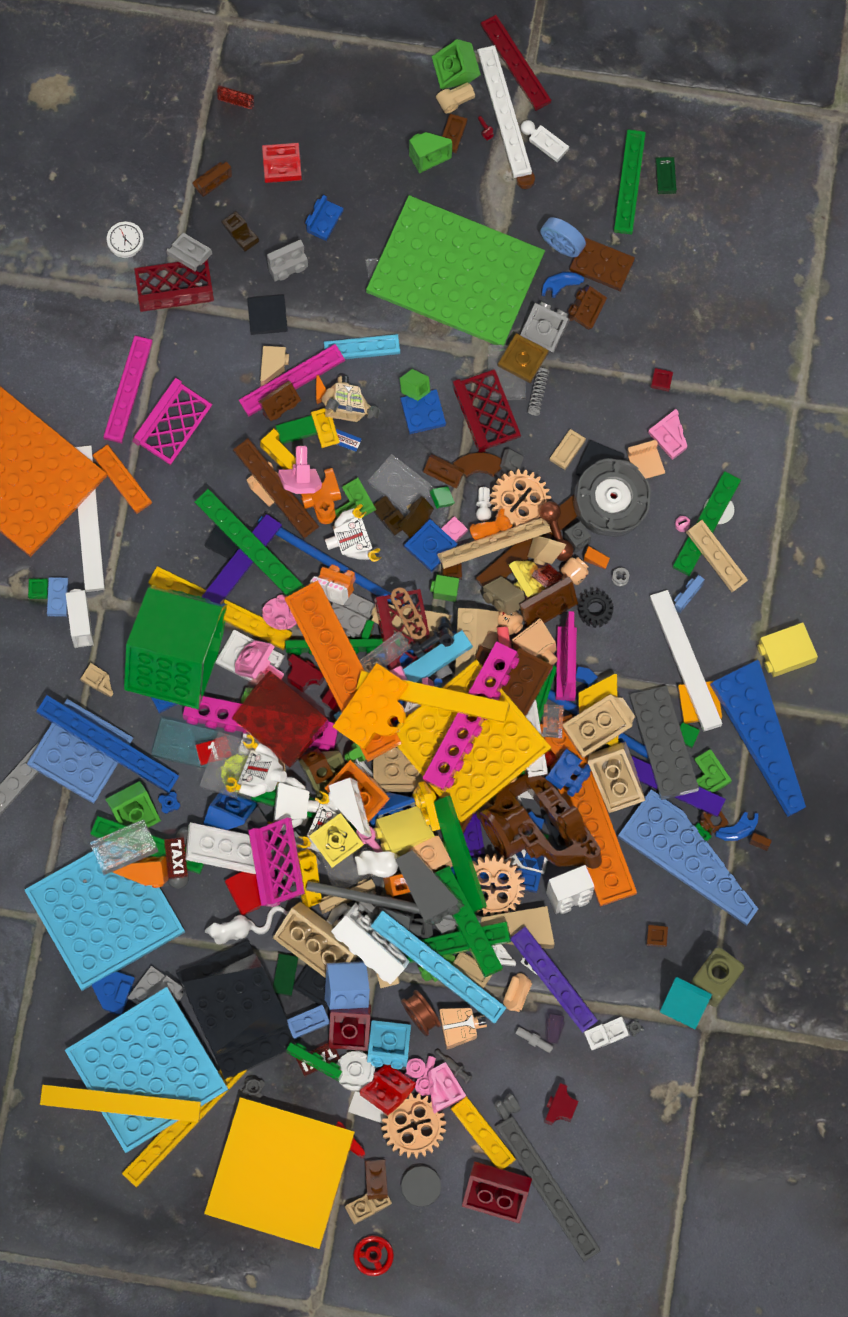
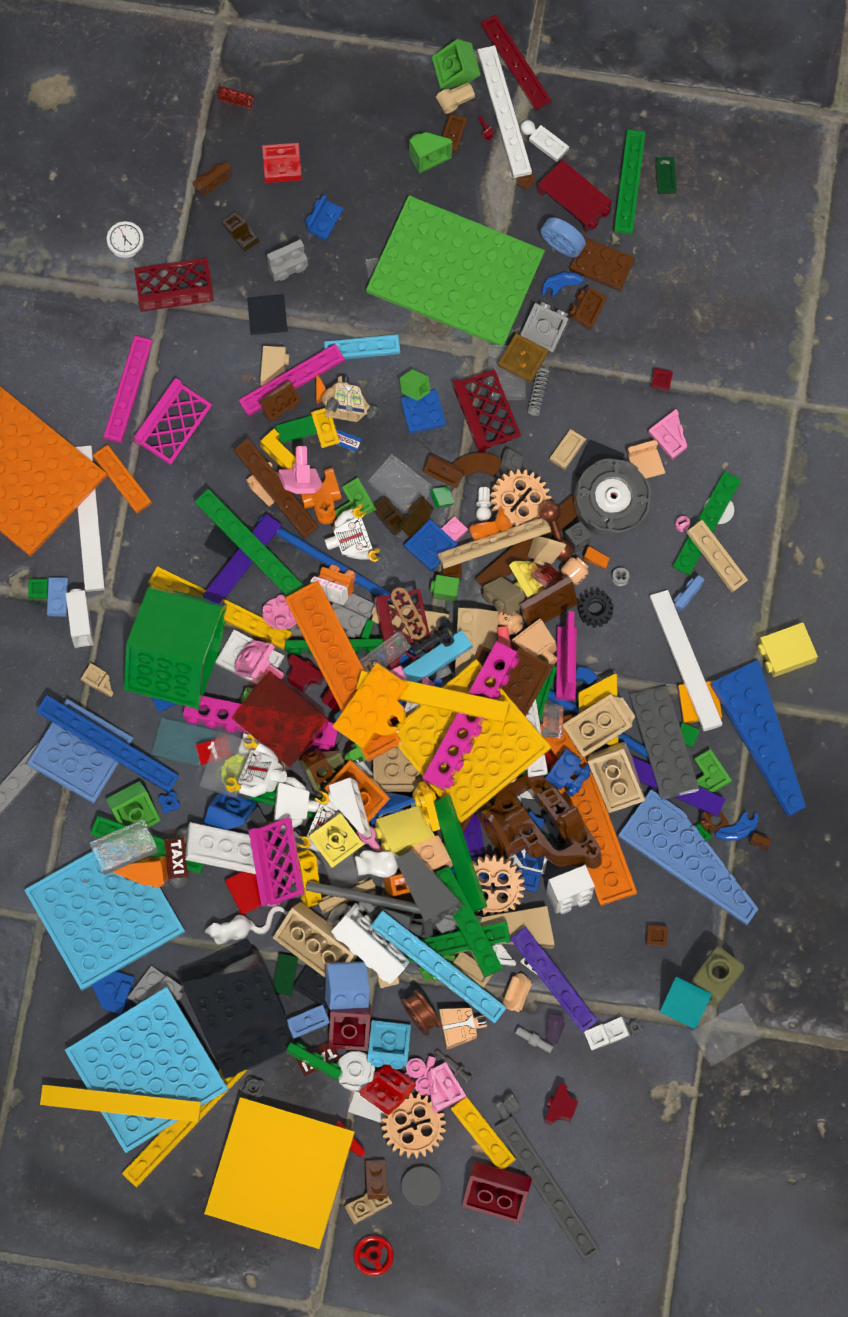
light grey plate [166,233,212,271] -> none
none -> dark red panel [537,160,612,233]
none -> clear plate [690,1003,762,1067]

